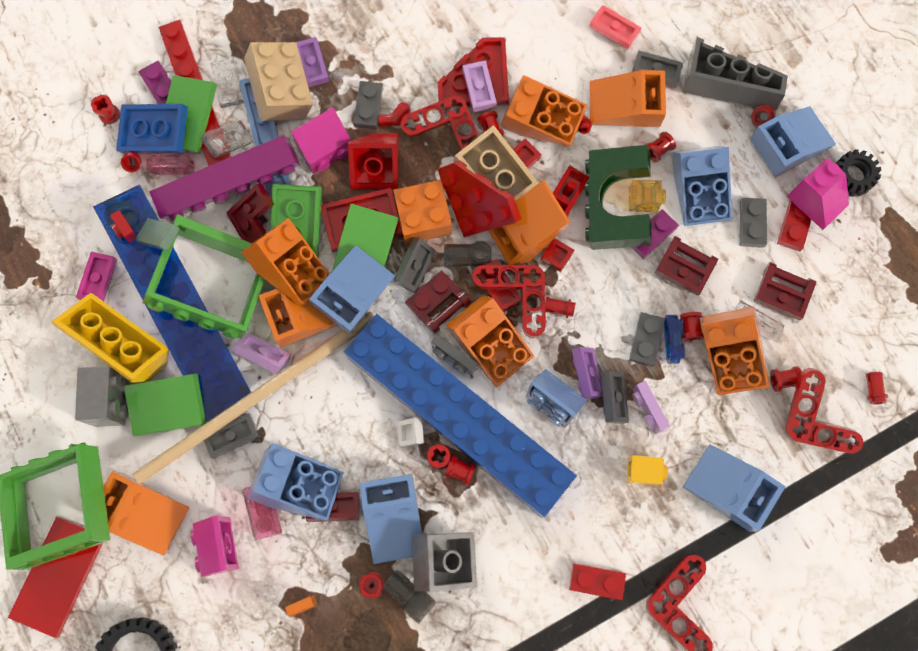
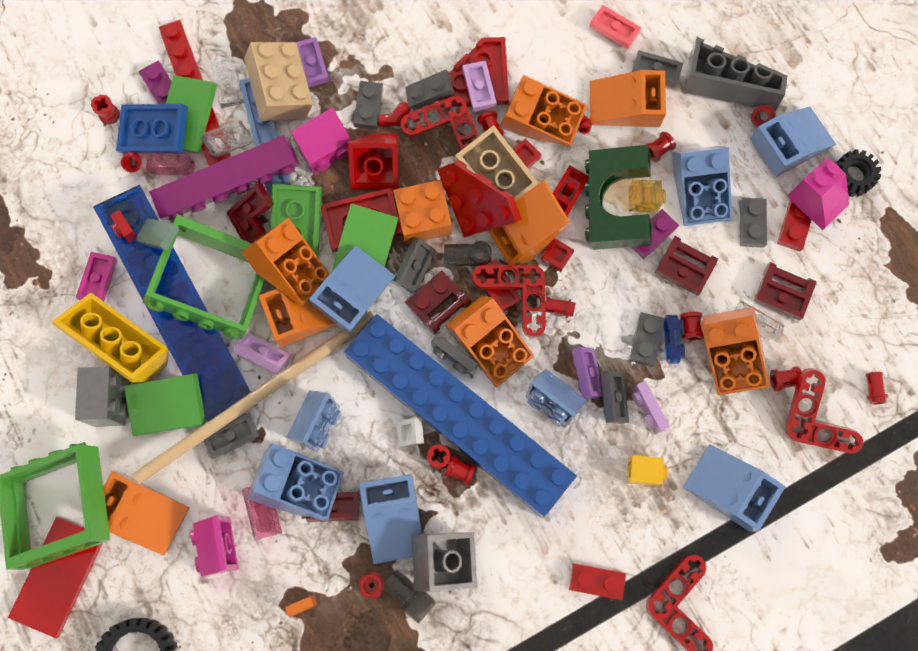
none -> medium blue slope [286,390,341,452]
none -> dark grey plate [405,69,454,111]

